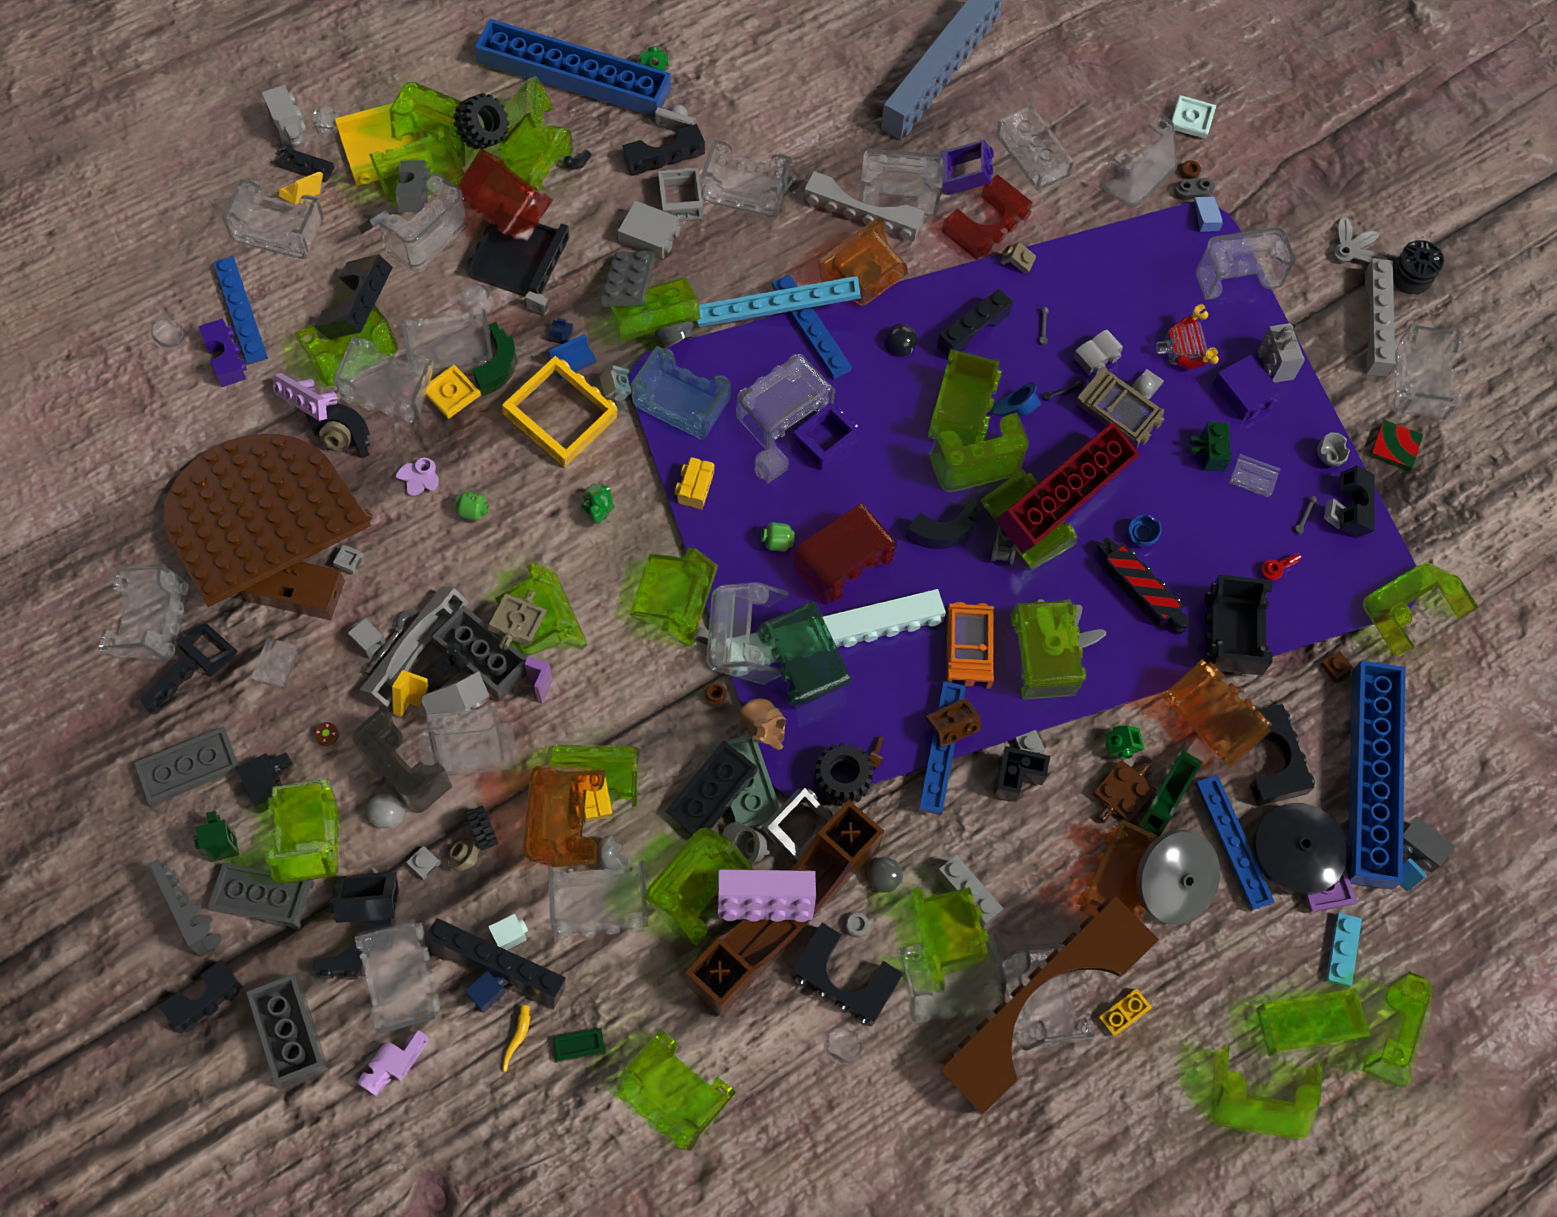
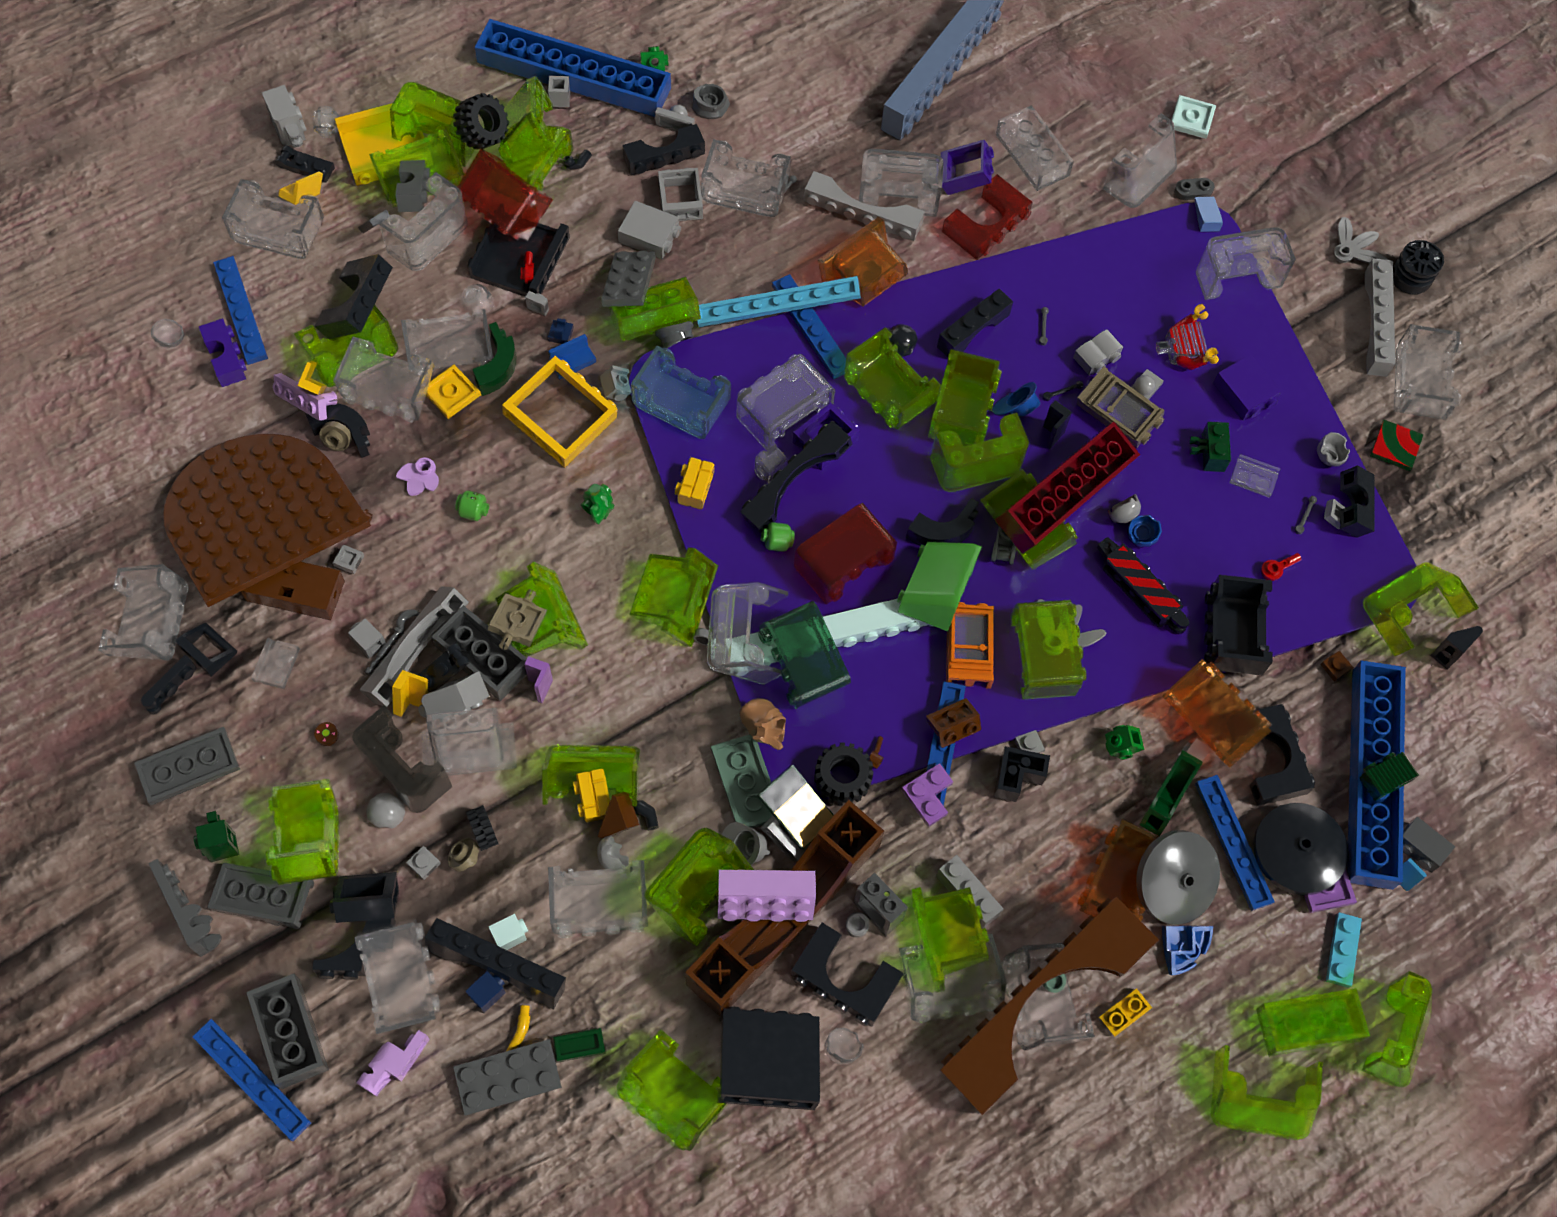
black arch [159,960,243,1034] -> none
black hinge [236,753,293,814] -> none
clear orange windscreen [523,764,606,867] -> none
black plate [665,740,759,841] -> none
reddish brown plate [705,683,727,706] -> none
dark grey hair [867,857,903,893] -> none
dark tan bracket [1000,242,1036,274] -> none
reddish brown plate [1092,759,1157,824] -> none
reddish brown tile [1180,160,1201,179] -> none
light grey hinge [1258,323,1305,383] -> none
none -> blue plate [192,1019,311,1141]
none -> yellow panel [297,361,327,395]
none -> dark grey plate [453,1039,562,1116]
none -> red plate [521,251,534,284]
none -> light grey brick [548,76,570,107]
none -> reddish brown slope [598,792,640,839]
none -> black arm [632,800,659,830]
none -> dark grey hat [692,84,730,119]
none -> black panel [717,1007,820,1110]
none -> black arch [740,421,853,534]
none -> tile [757,765,834,850]
none -> clear neon green windscreen [844,327,941,429]
none -> dark grey window [853,873,908,937]
none -> bright green windscreen [897,542,982,631]
none -> medium lavender plate [901,763,953,827]
none -> black panel [1043,400,1072,449]
none -> sand green plate [1043,974,1066,993]
none -> light grey hair [1108,494,1141,523]
none -> blue brick [1162,925,1213,975]
none -> dark green brick [1359,752,1419,801]
none -> black tile [1430,626,1483,670]

